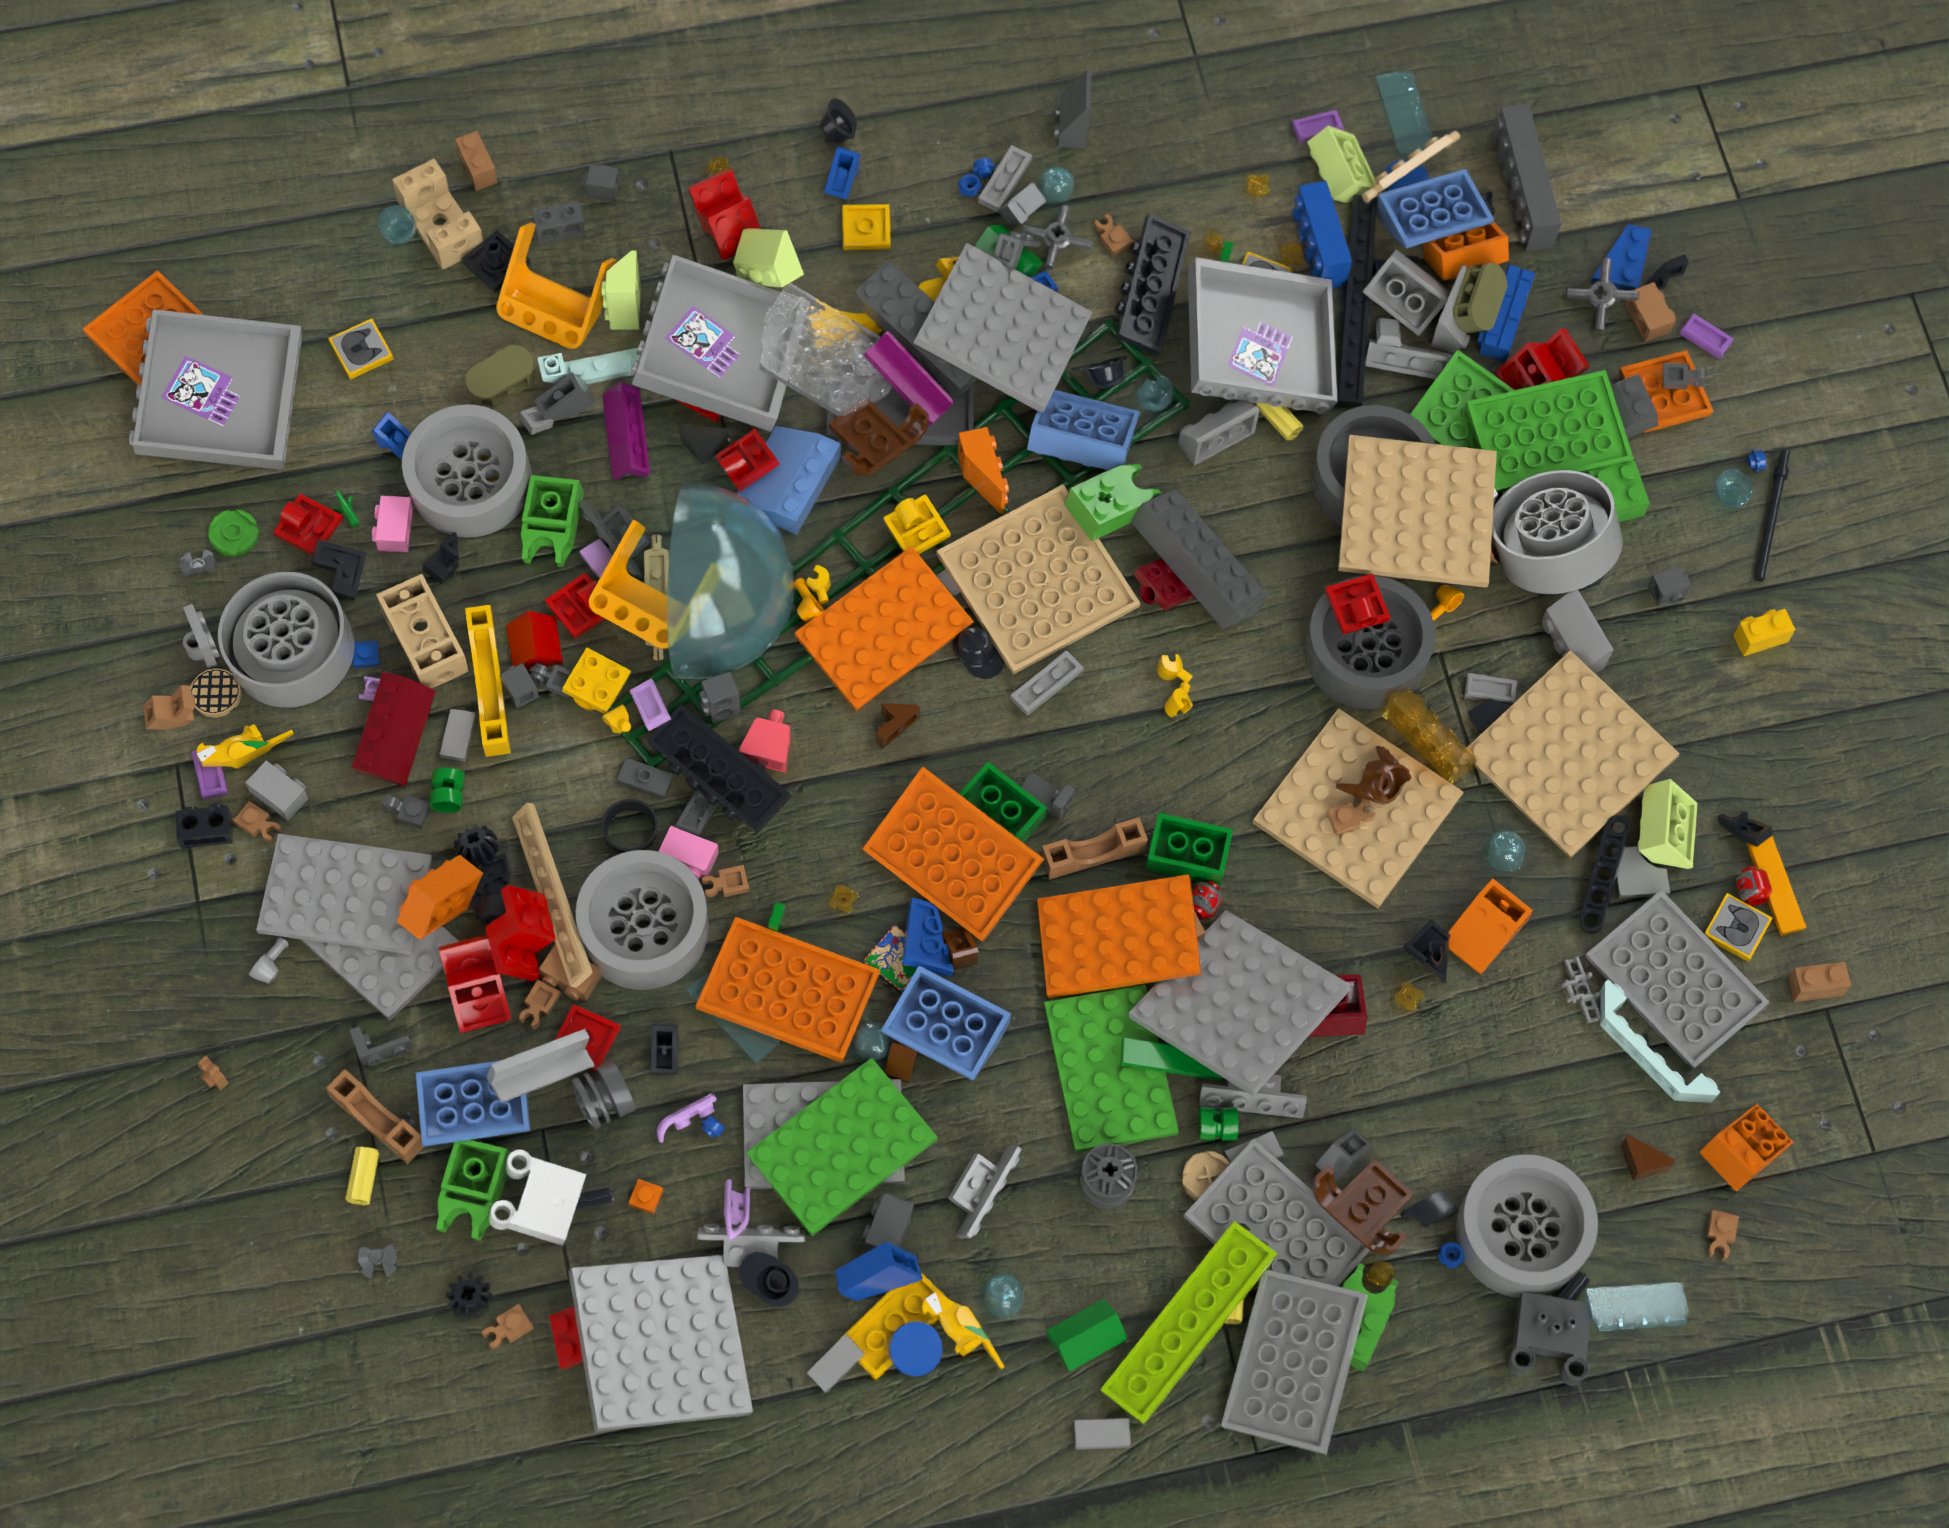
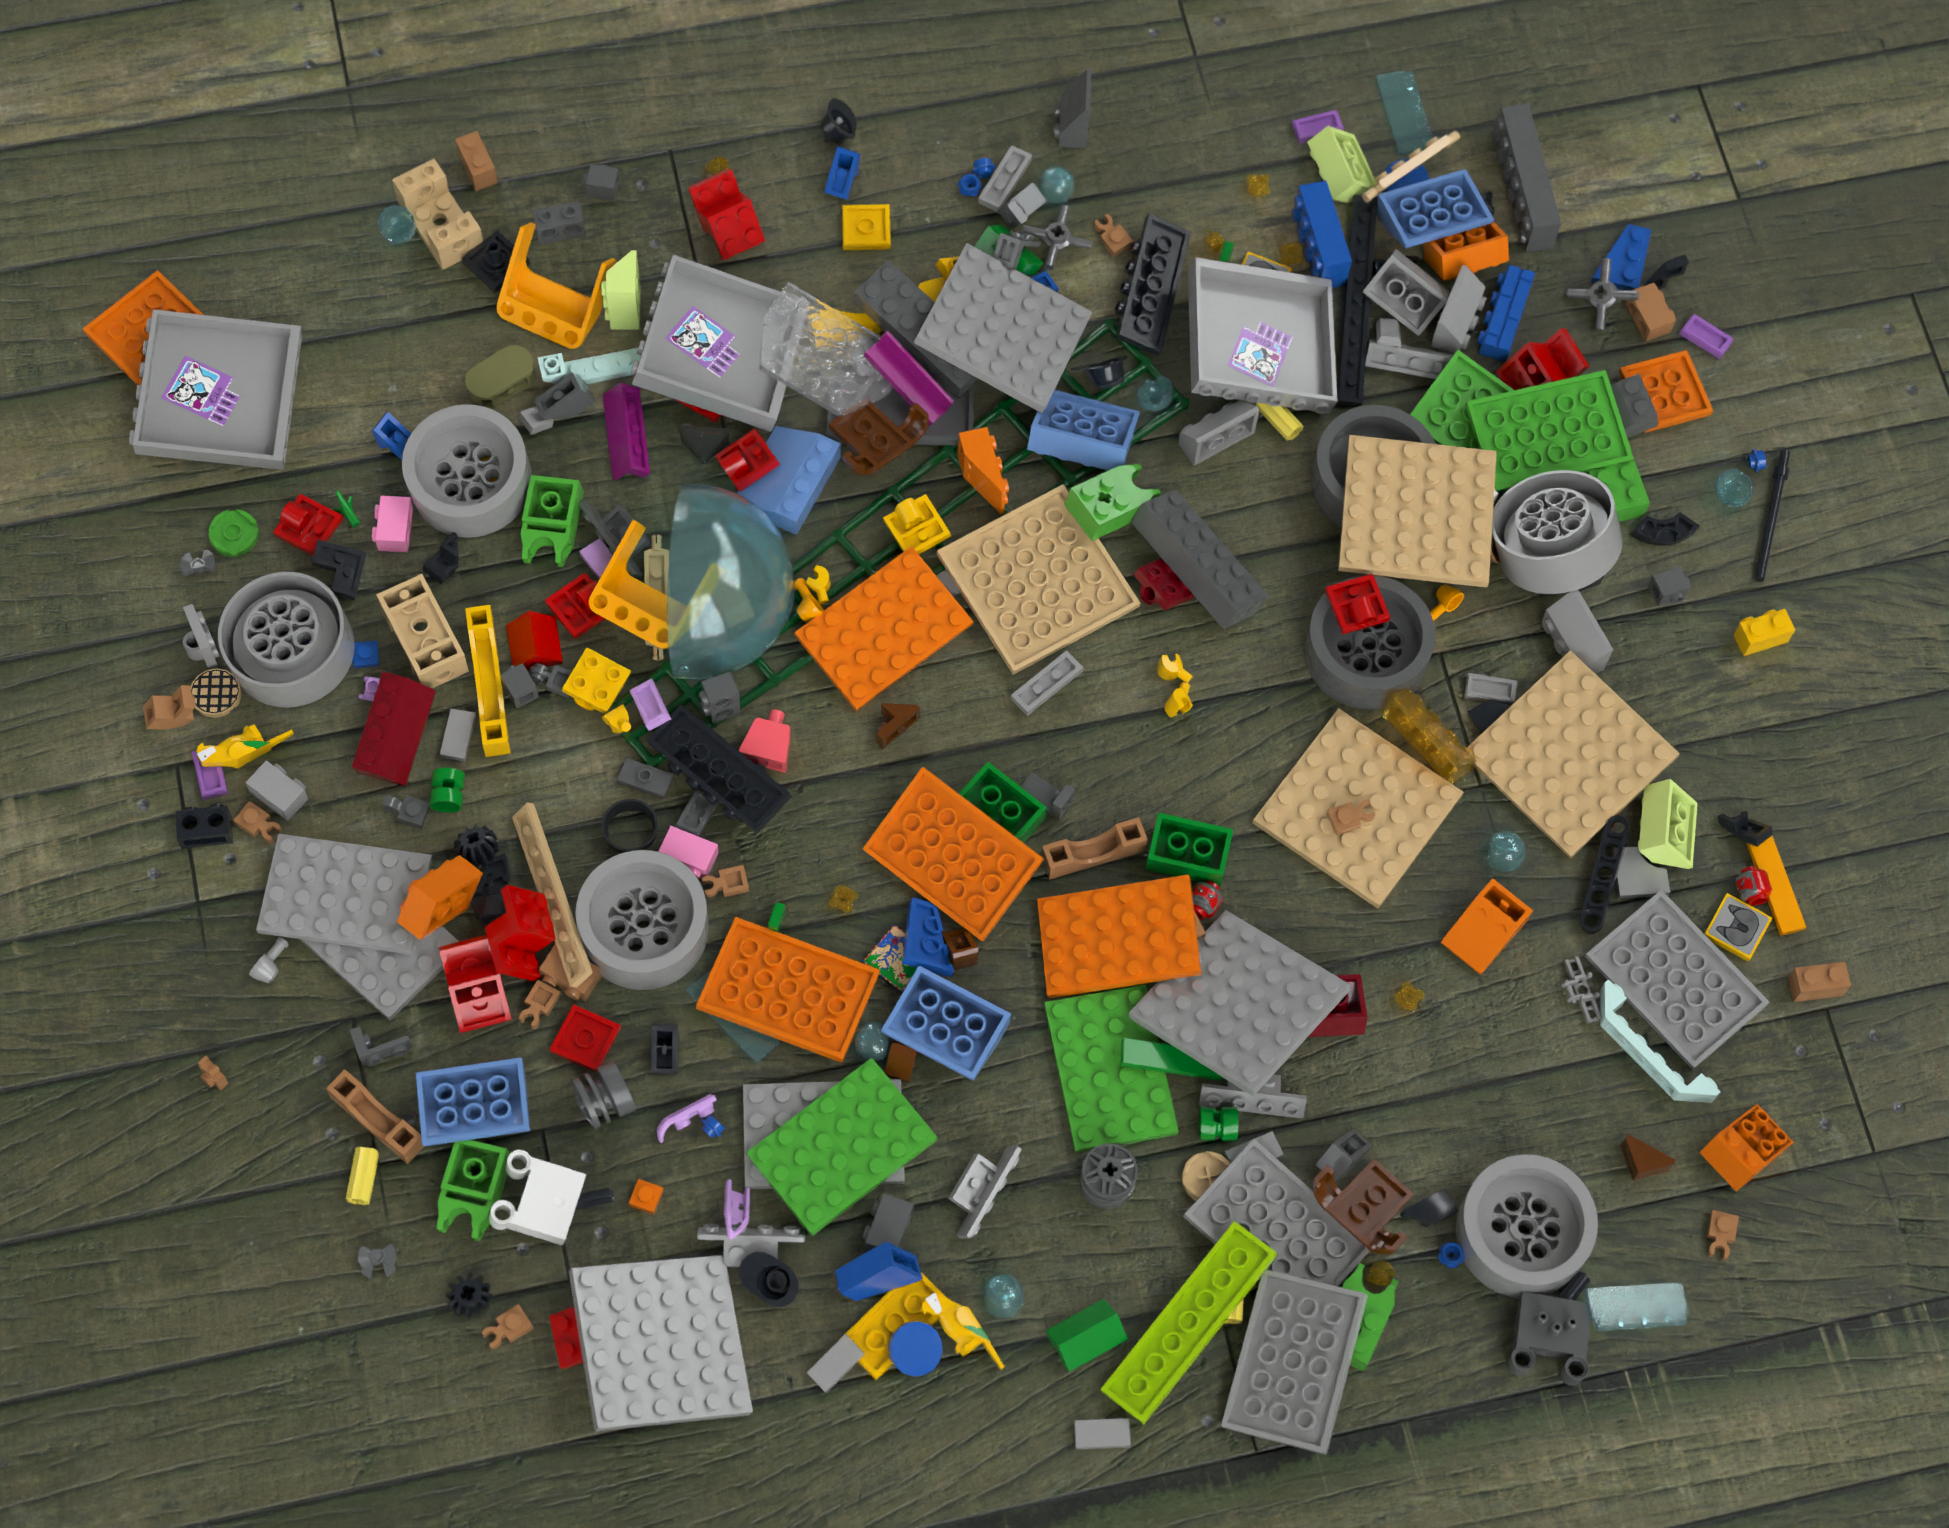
tile [328,319,394,380] -> none
light grey panel [487,1029,594,1103] -> none
yellowish green slope [733,229,804,287] -> none
black piece [952,627,1005,679] -> none
reddish brown helmet [1335,746,1412,805] -> none
black slope [1403,920,1451,983] -> none
olive brick [1453,263,1507,333] -> none
dark grey plate [1662,362,1705,389] -> none
none -> black tile [1631,512,1700,546]

